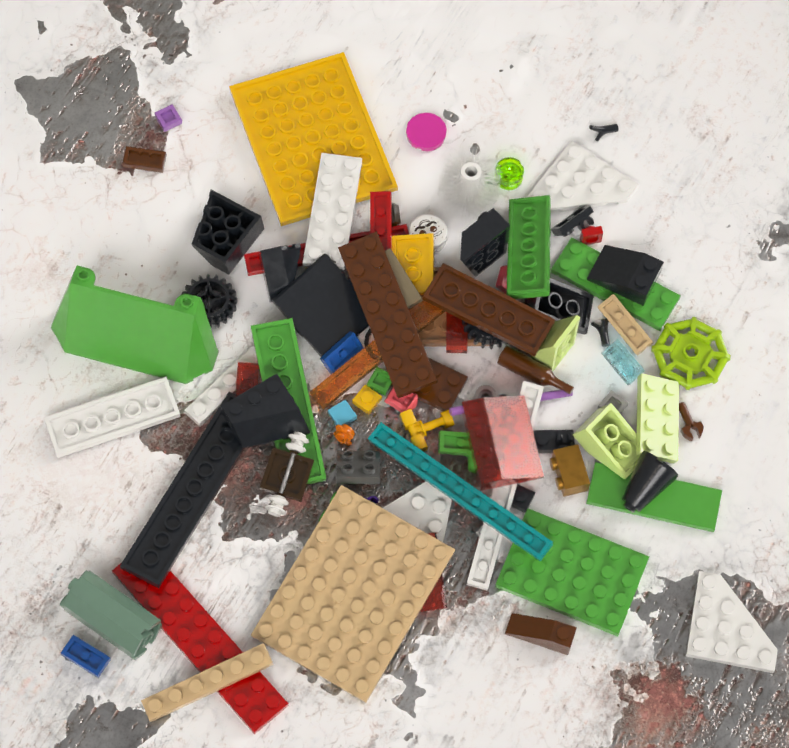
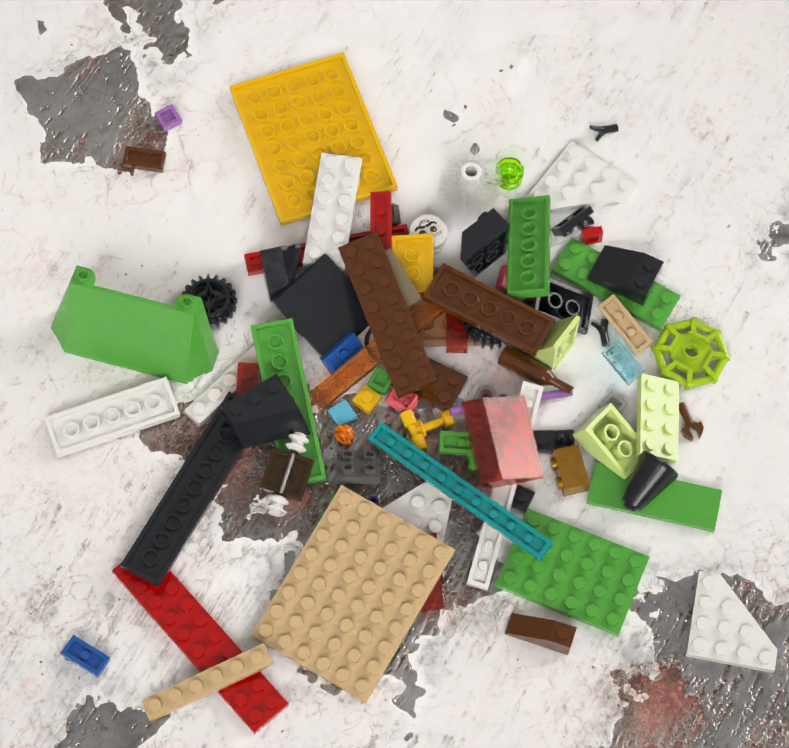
sand green brick [60,570,162,660] -> none
black wedge [191,189,264,275] -> none
dark pink tile [406,113,447,152] -> none

